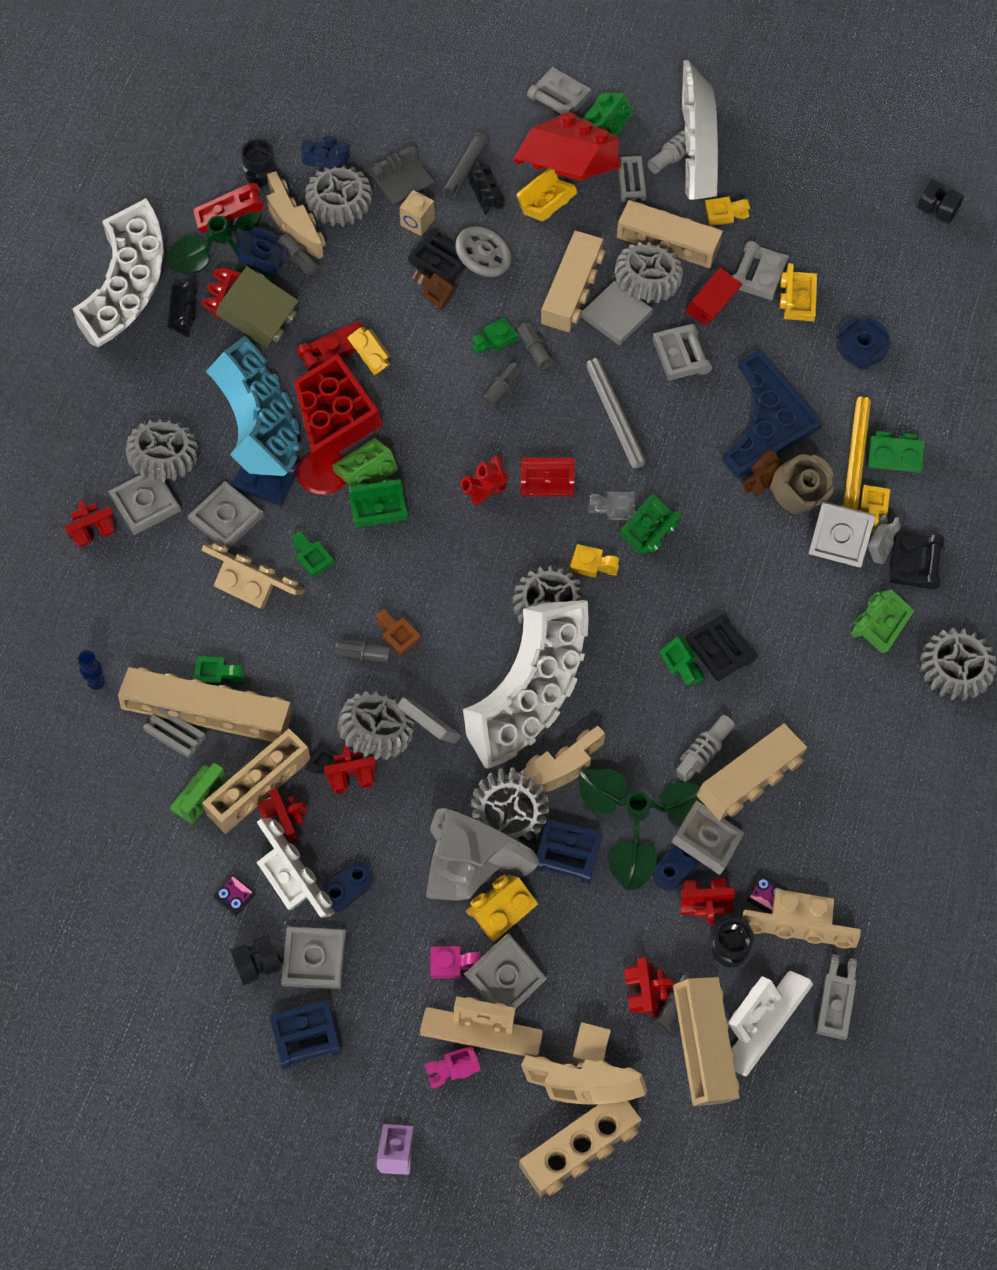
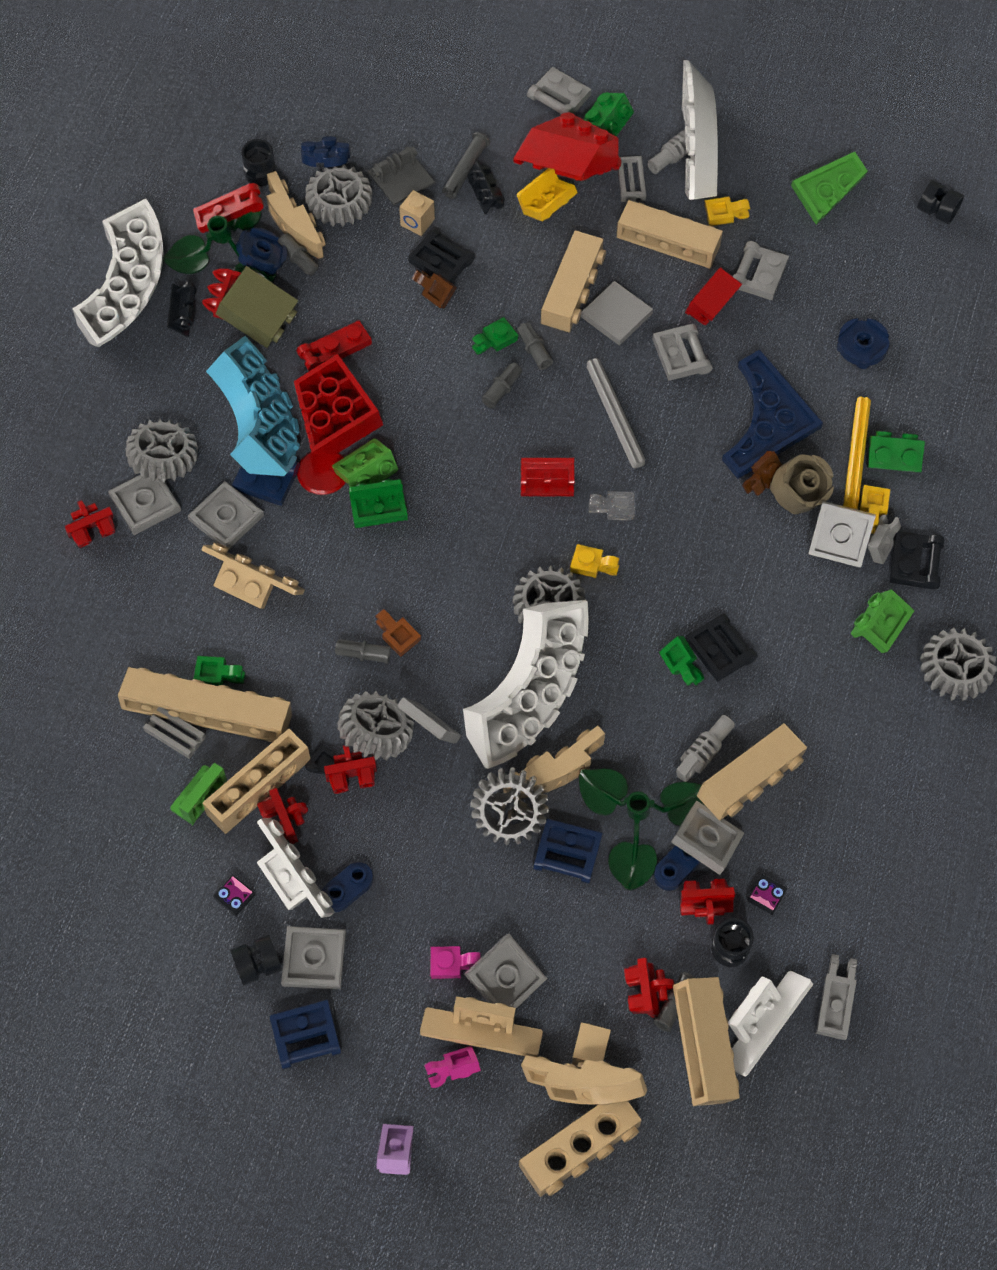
clear blue pin [77,650,105,690] -> none
green plate [291,531,334,579] -> none
yellow piece [348,327,391,376] -> none
light grey piece [426,808,539,901] -> none
light grey plate [455,226,512,277] -> none
red hips [460,456,509,505] -> none
yellow bracket [466,875,538,942] -> none
light grey gear [614,242,683,303] -> none
green bracket [618,494,682,555] -> none
tan bracket [741,889,861,949] -> none
yellow bracket [780,263,817,321] -> none
none -> bright green wing [791,152,867,225]

